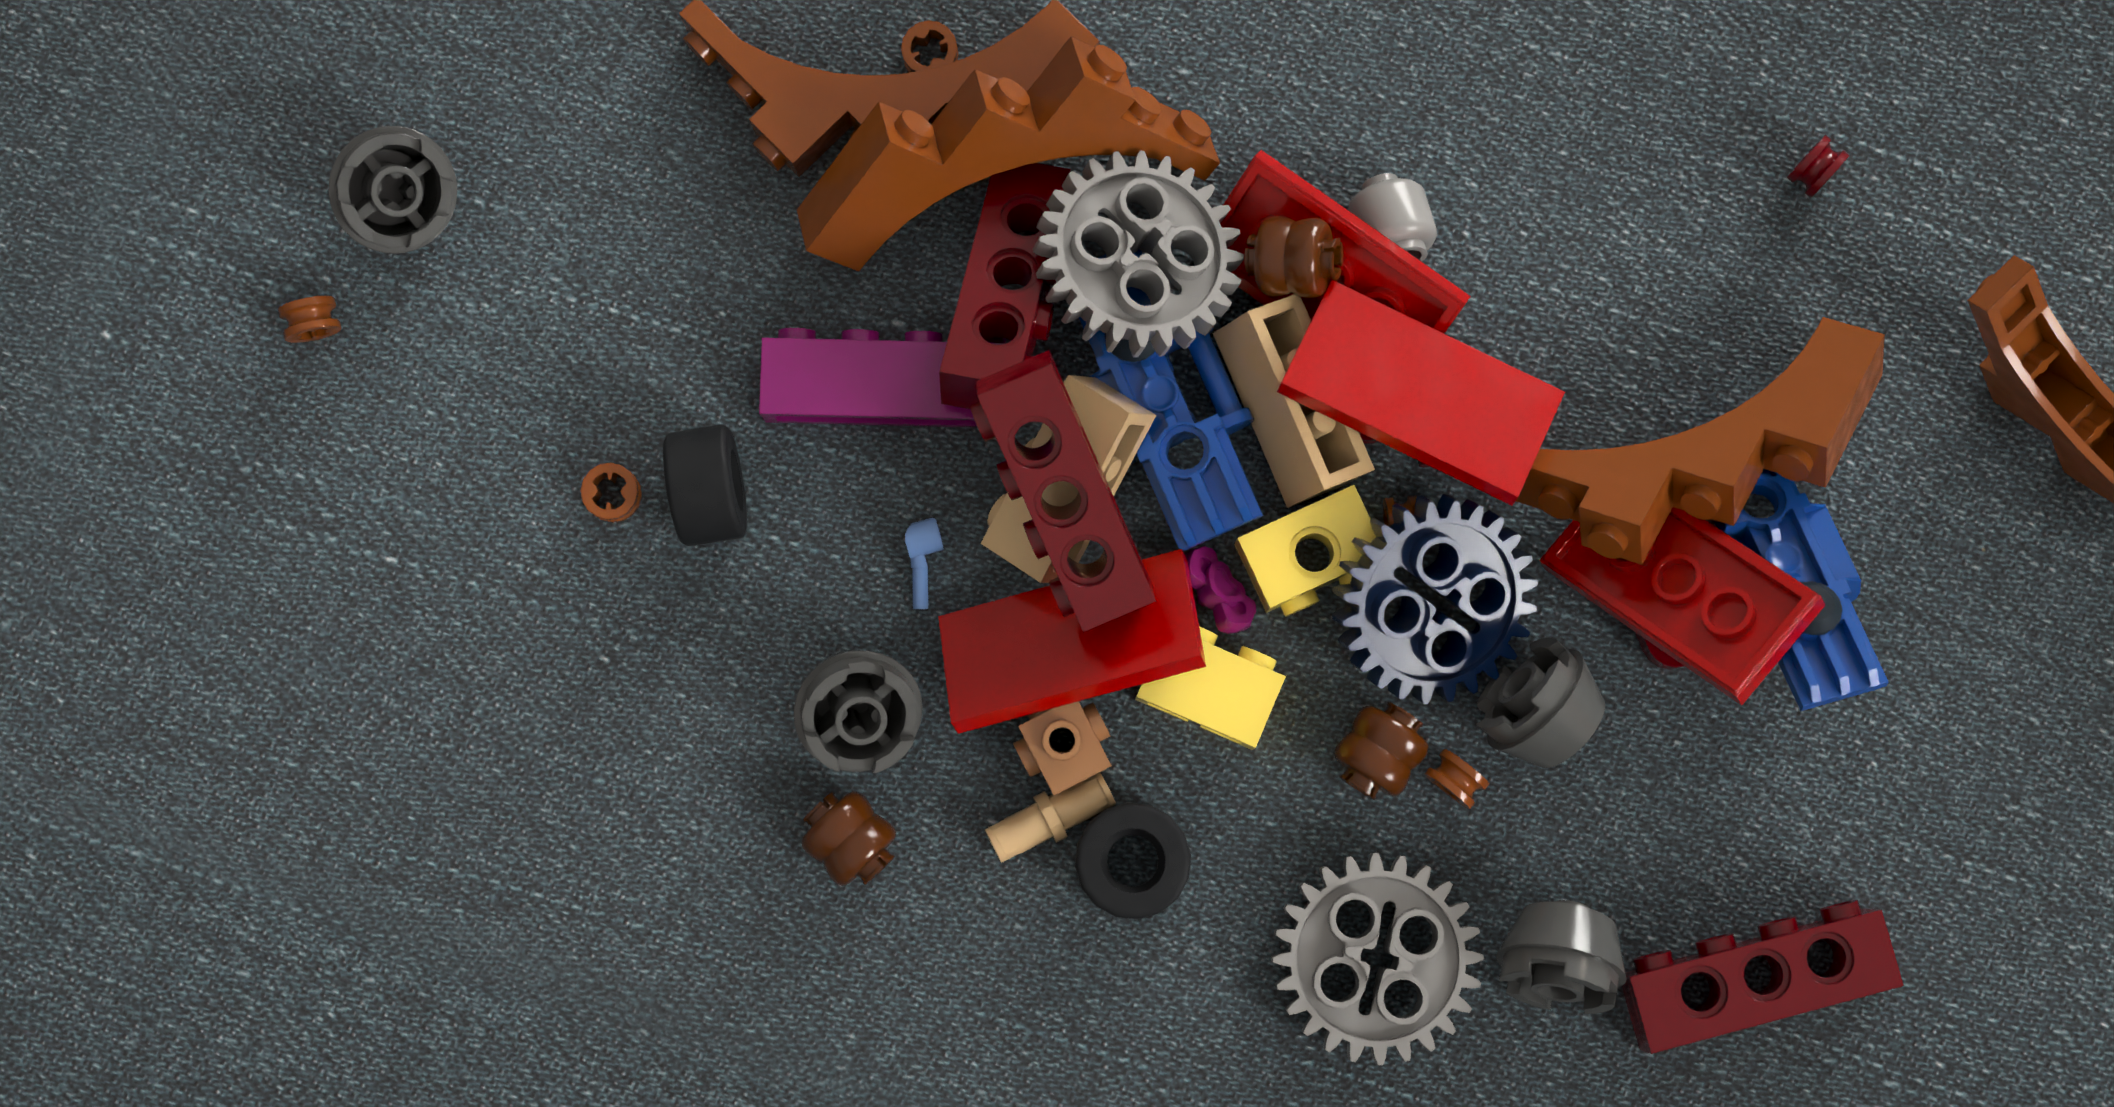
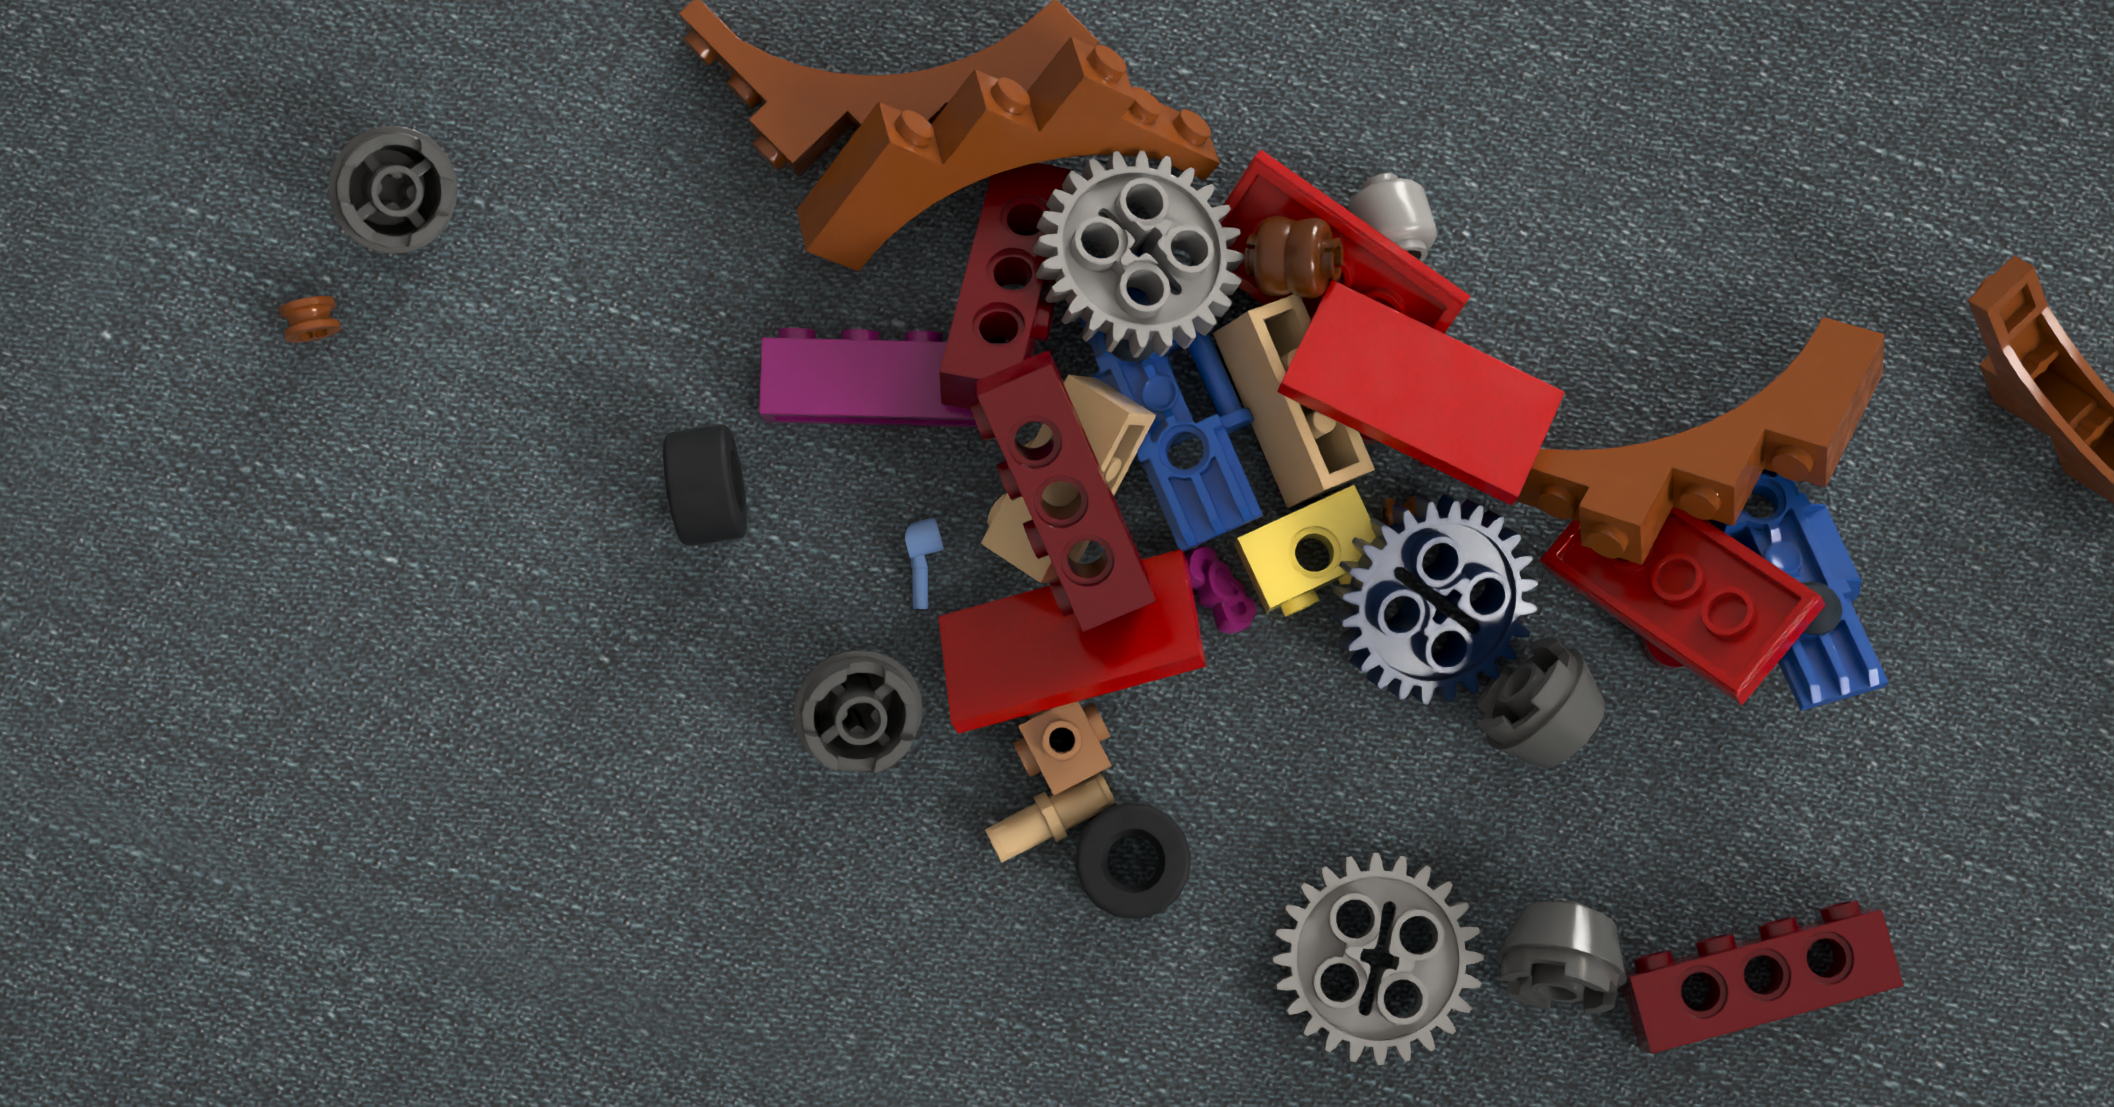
dark orange bush [581,463,642,523] -> none
reddish brown piece [802,791,896,886] -> none
dark orange bush [901,20,959,72] -> none
light yellow piece [1135,626,1286,750] -> none
reddish brown piece [1334,702,1429,800] -> none
dark orange bush [1424,749,1490,809] -> none
dark red bush [1787,134,1849,198] -> none

